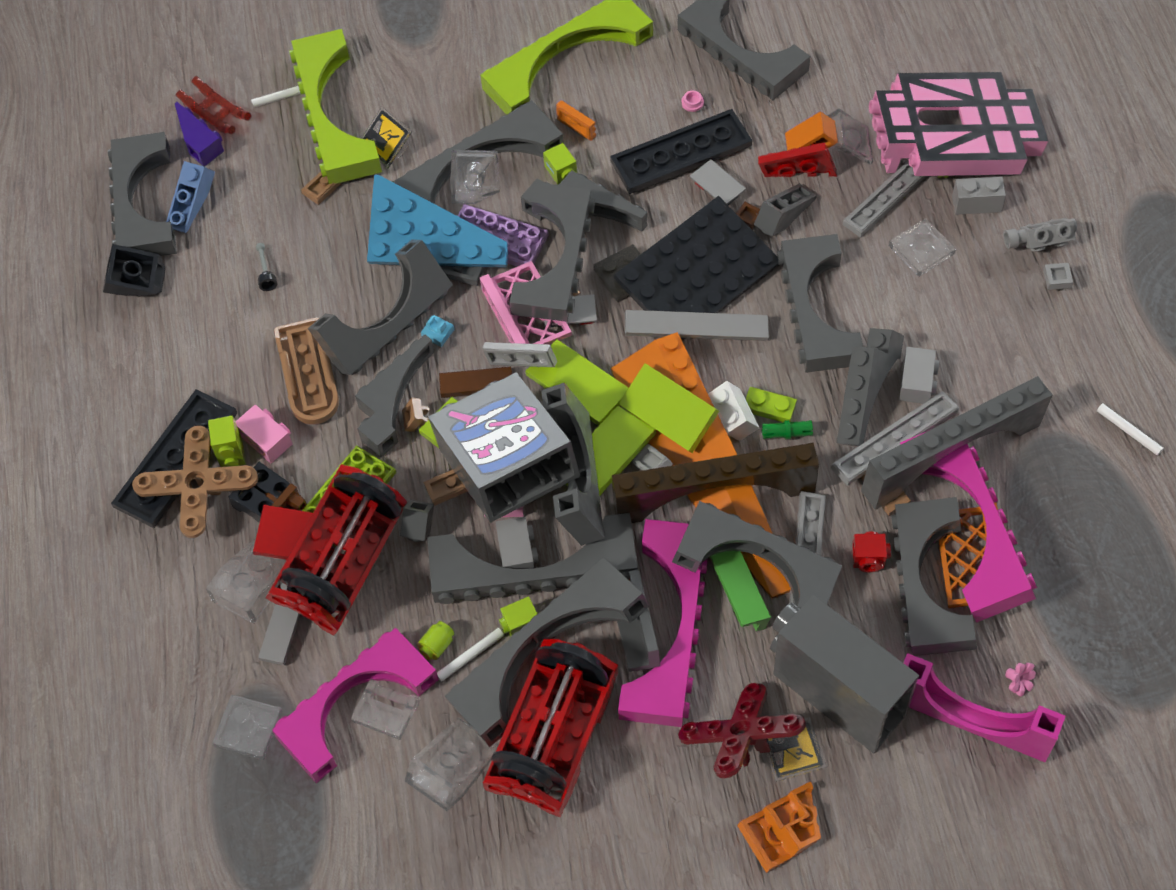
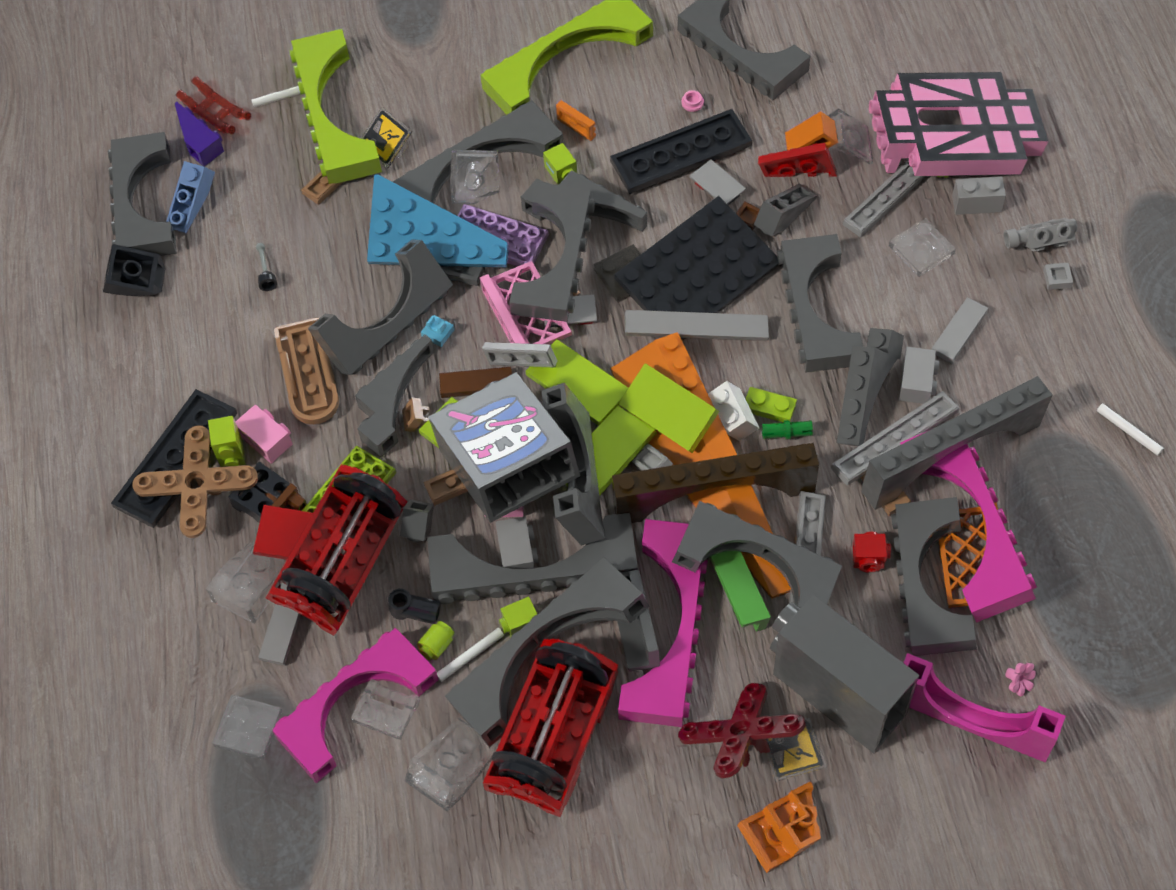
none -> black piece [388,588,441,624]
none -> light grey tile [932,297,988,364]

